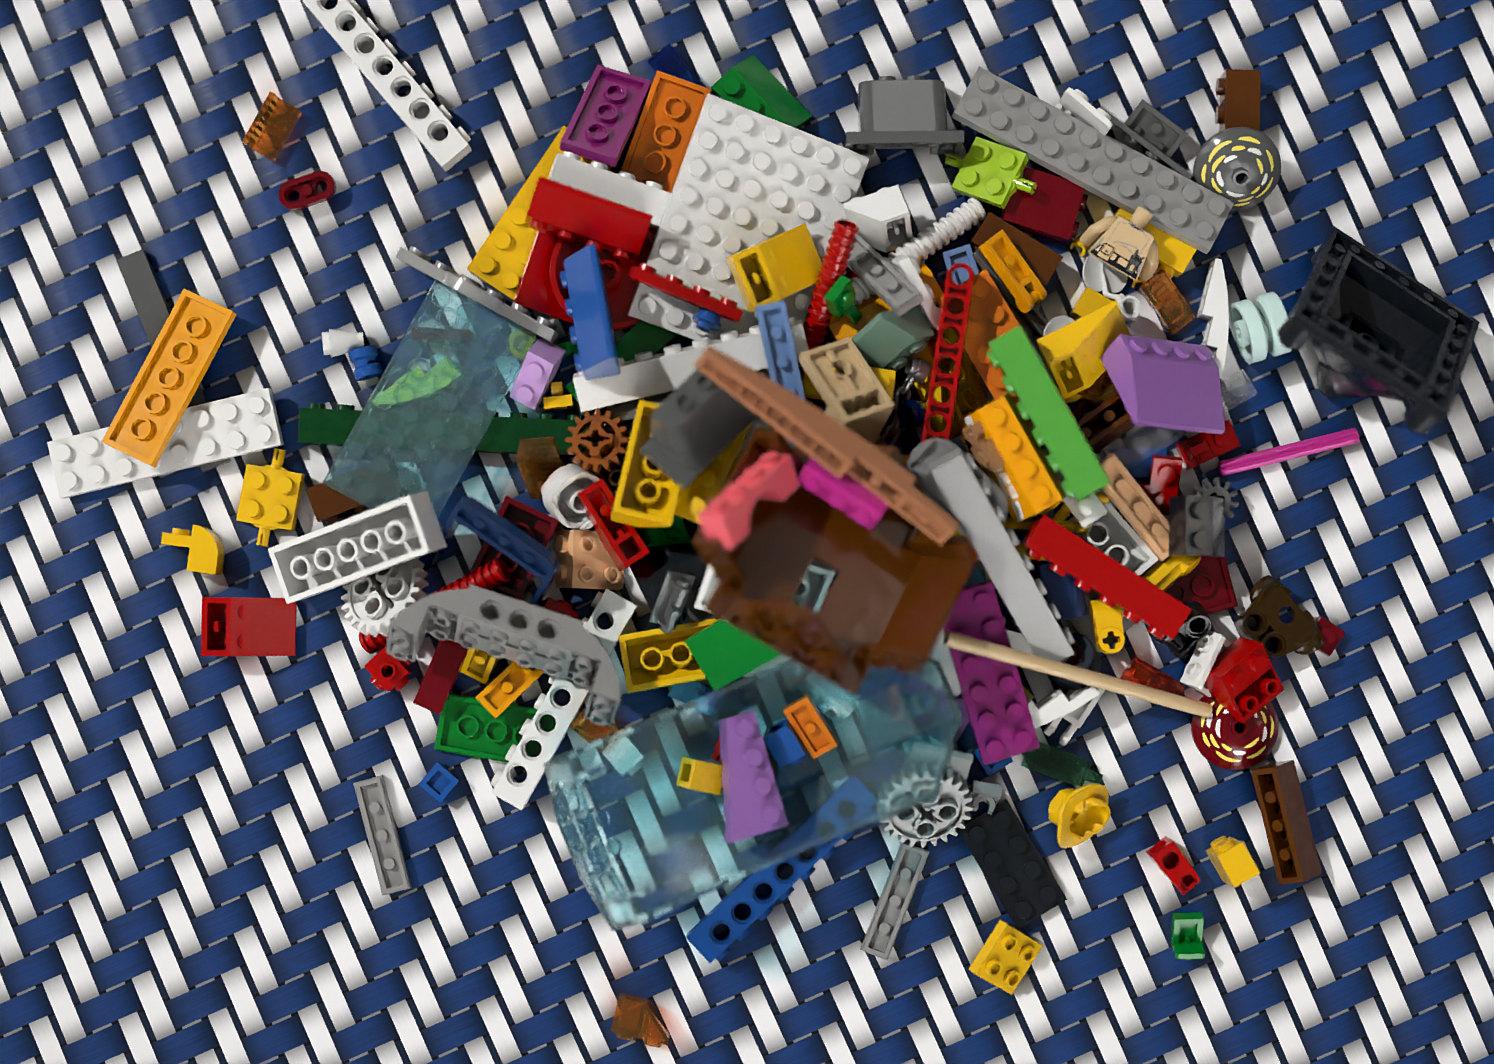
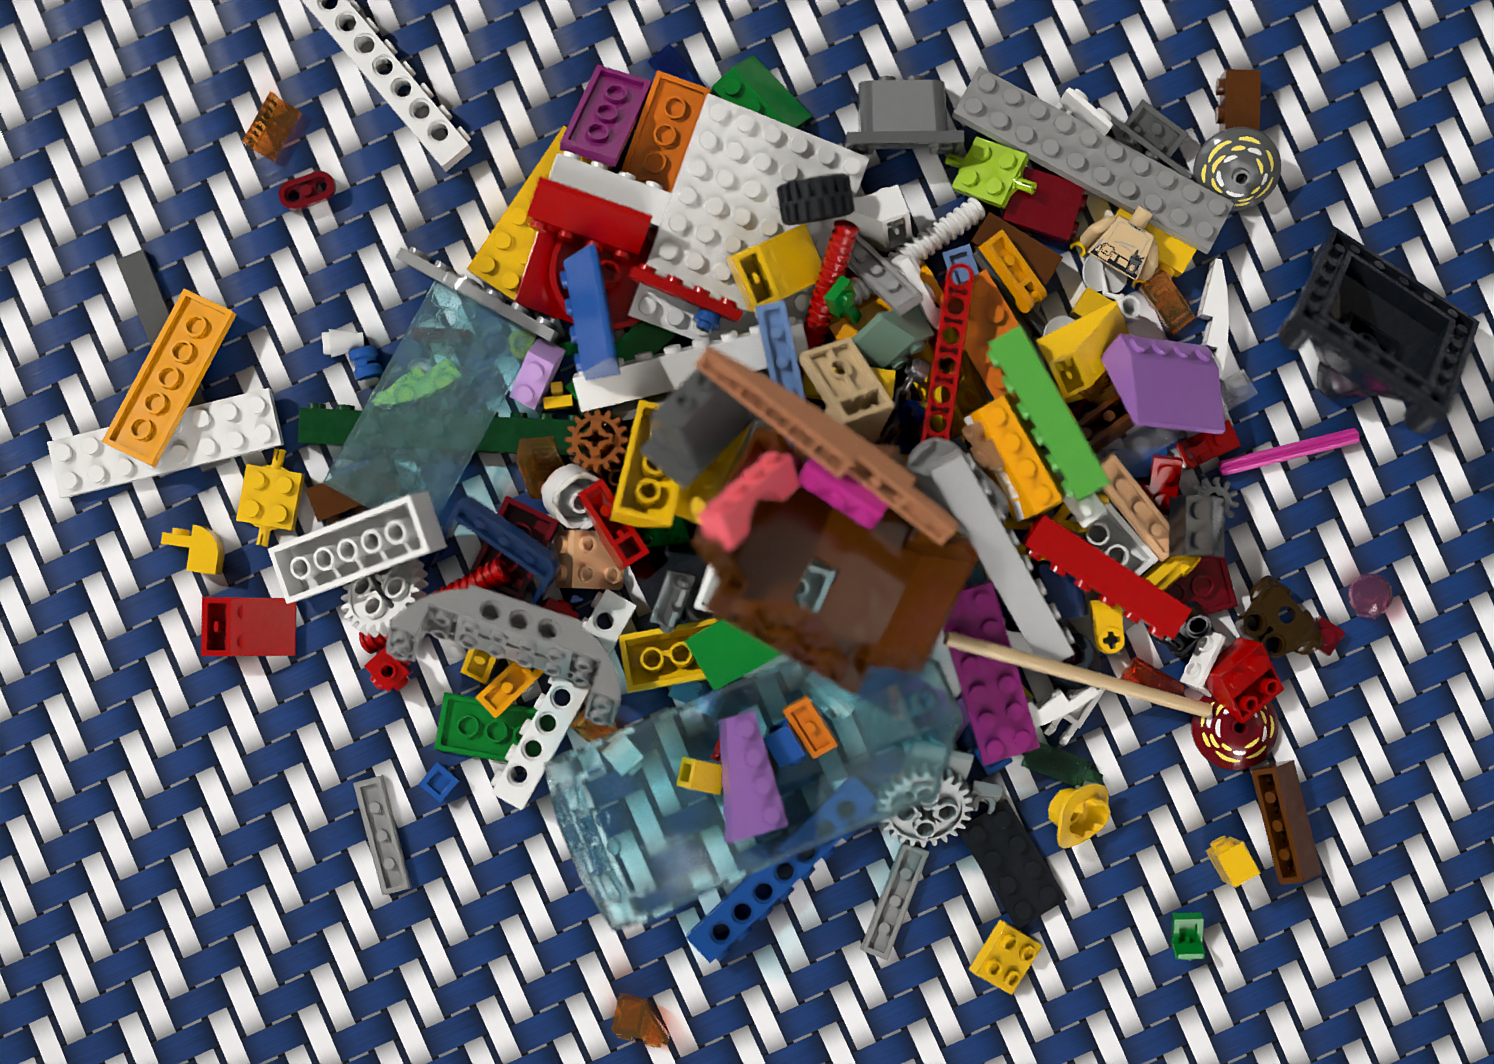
dark red slope [413,639,468,715] -> none
red leg [1146,836,1201,896] -> none
light aqua wheel [1230,291,1291,364] -> none
none -> black tyre [776,173,855,226]
none -> clear pink hair [1348,573,1393,619]

